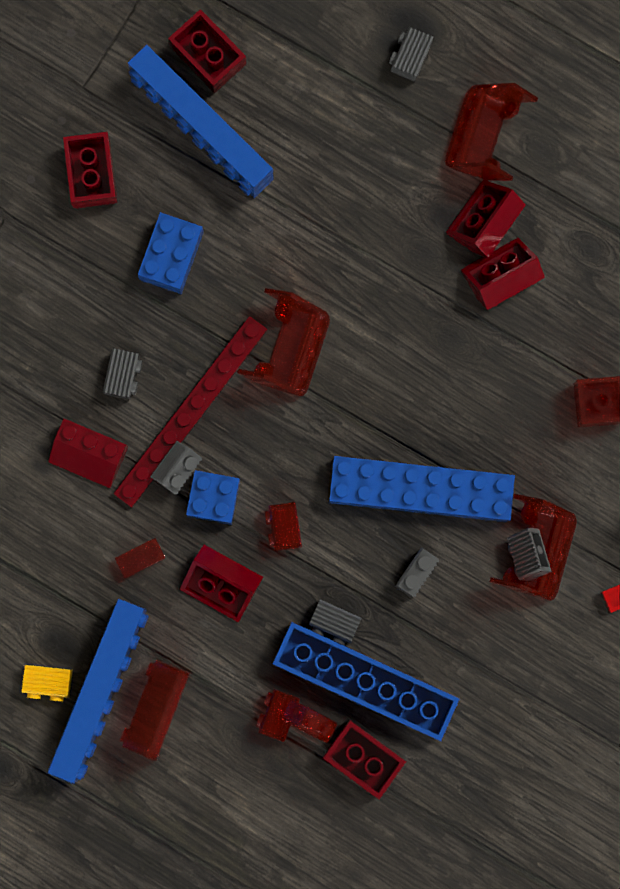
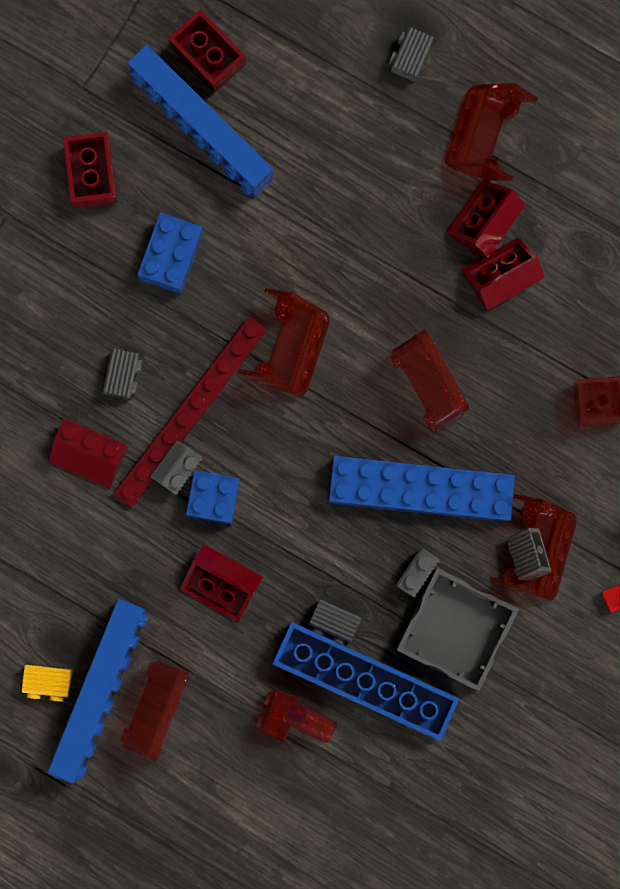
clear red plate [115,538,166,579] -> none
clear red brick [265,502,302,552] -> none
dark red brick [323,720,406,800] -> none
none -> clear red windscreen [390,330,469,433]
none -> dark grey tile [395,568,519,691]

